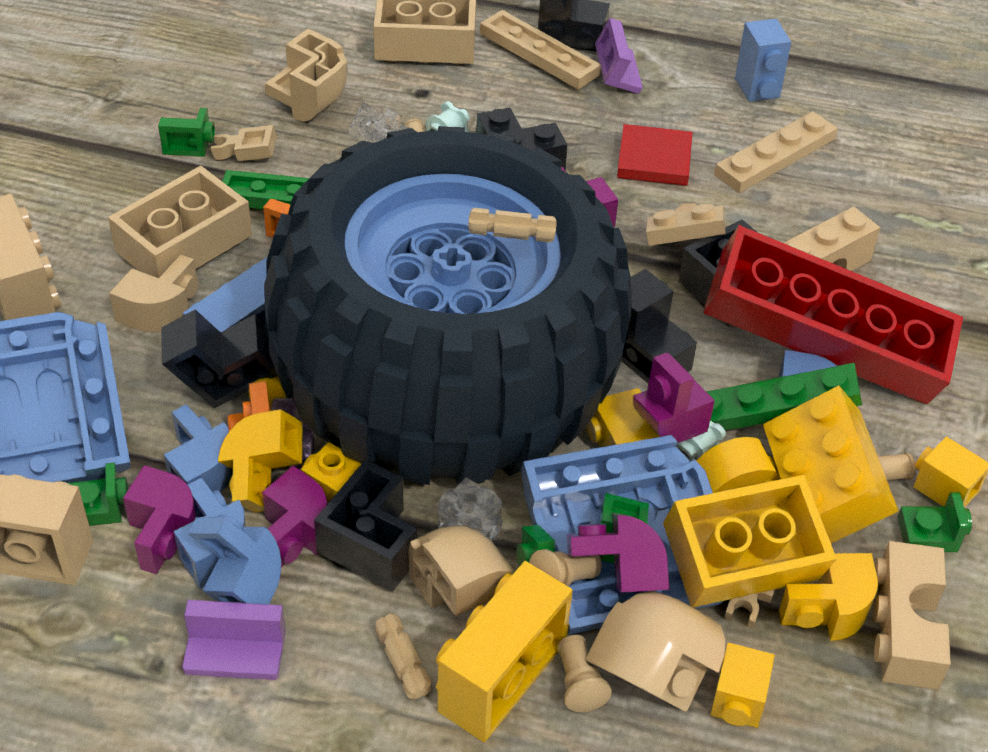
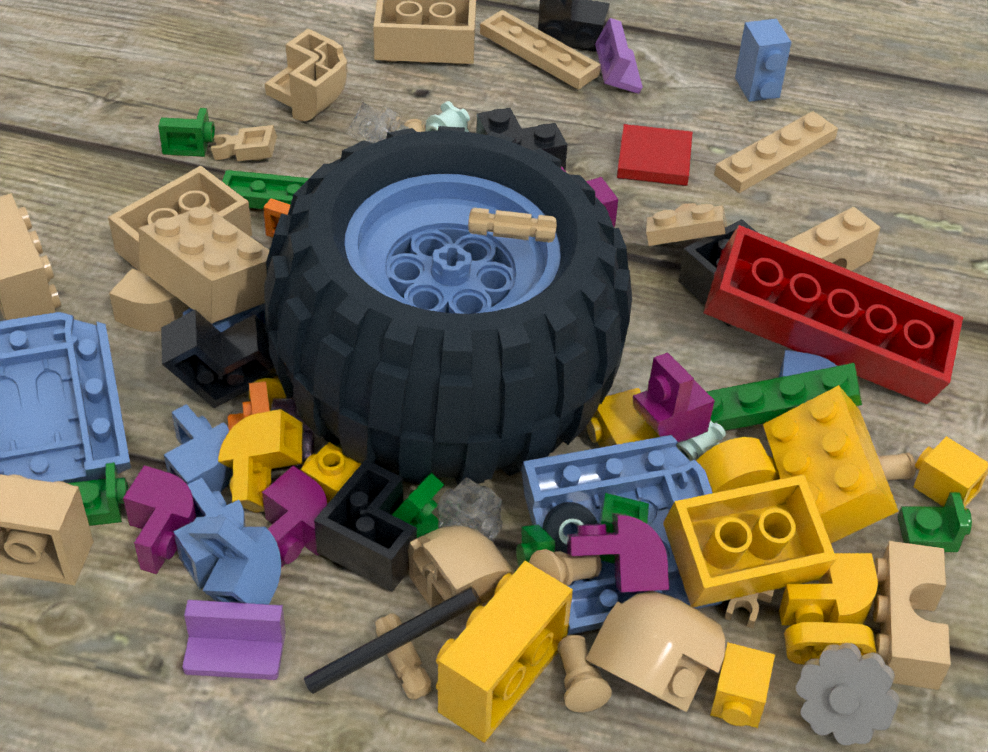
black brick [621,269,697,383] -> none
none -> tan brick [139,206,269,324]
none -> black bar [304,586,481,694]
none -> green bracket [392,473,444,538]
none -> black wheel [543,502,598,554]
none -> yellow beam [784,622,876,665]
none -> light grey plant [796,643,900,745]

